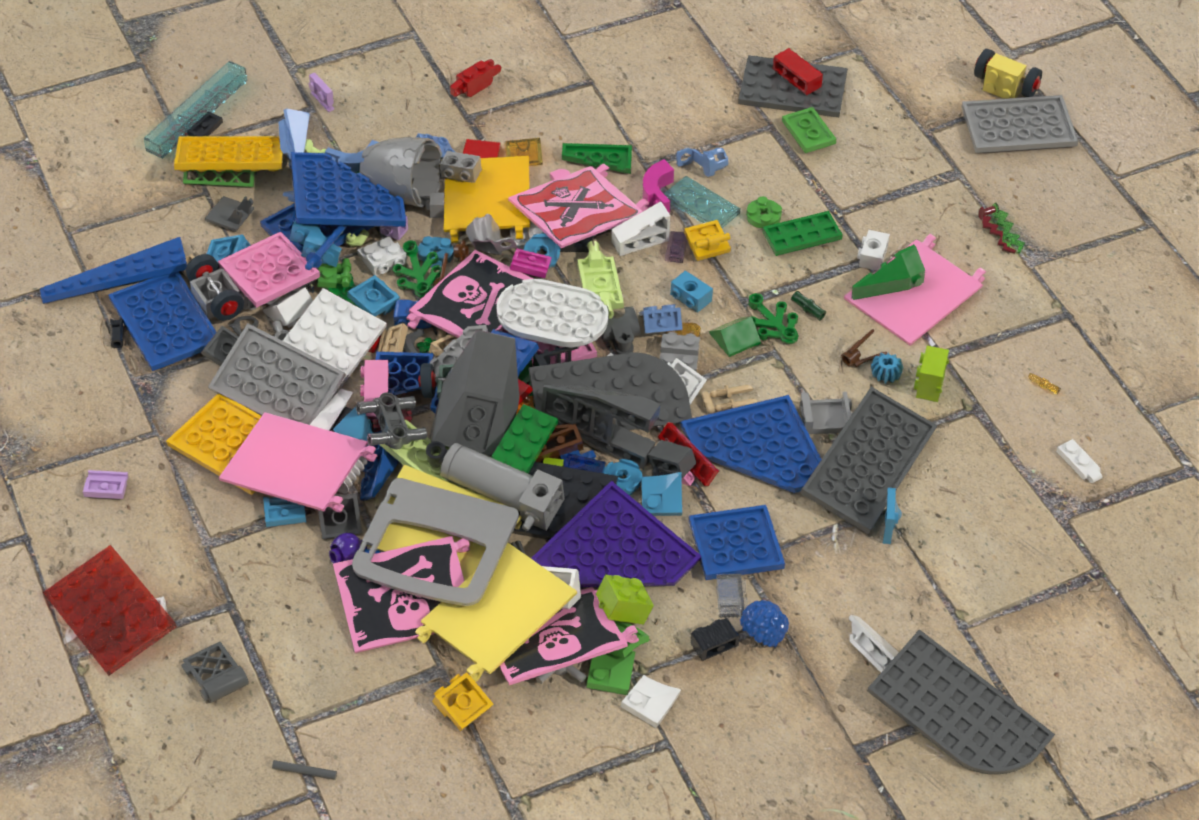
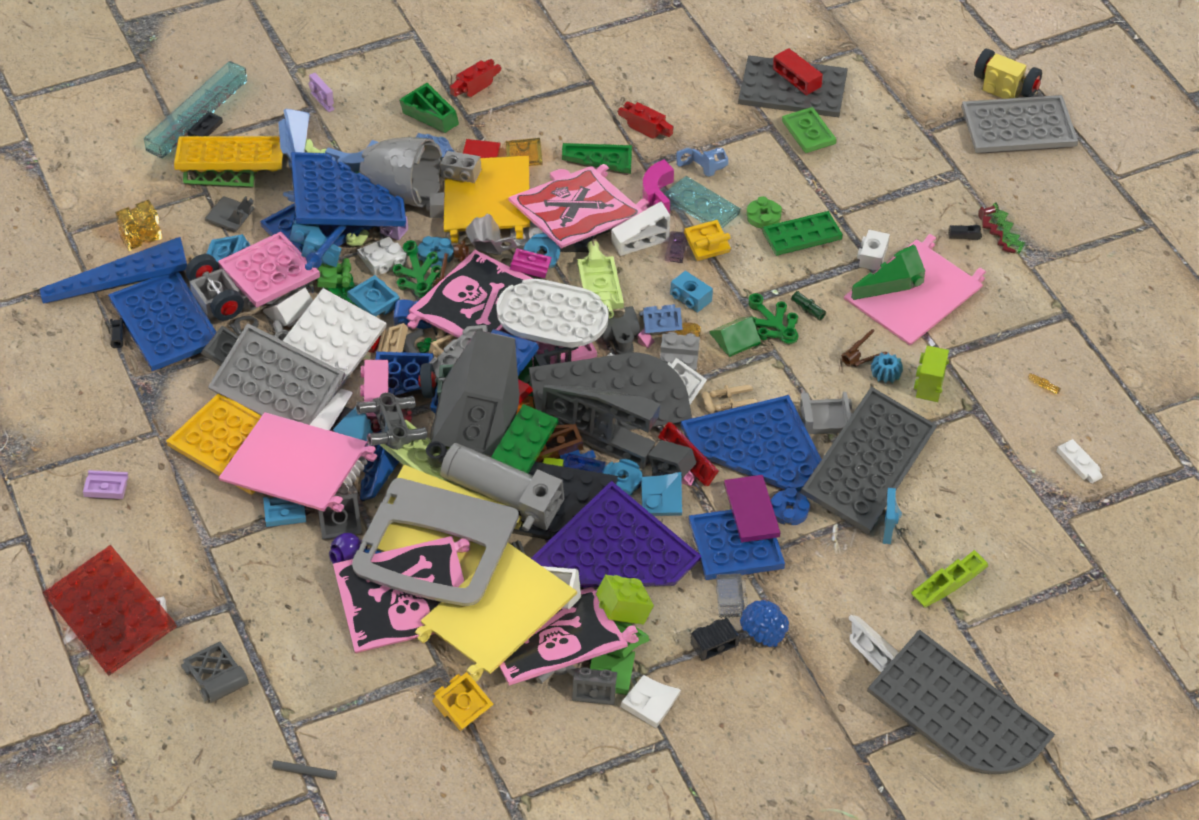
none -> clear yellow brick [115,199,162,251]
none -> green wedge [399,82,459,133]
none -> dark grey bracket [572,668,617,705]
none -> red hinge [617,101,674,139]
none -> bright pink piece [638,329,655,348]
none -> magenta tile [724,475,781,543]
none -> blue plate [771,488,810,525]
none -> lime slope [911,550,988,608]
none -> black bar [949,225,982,240]

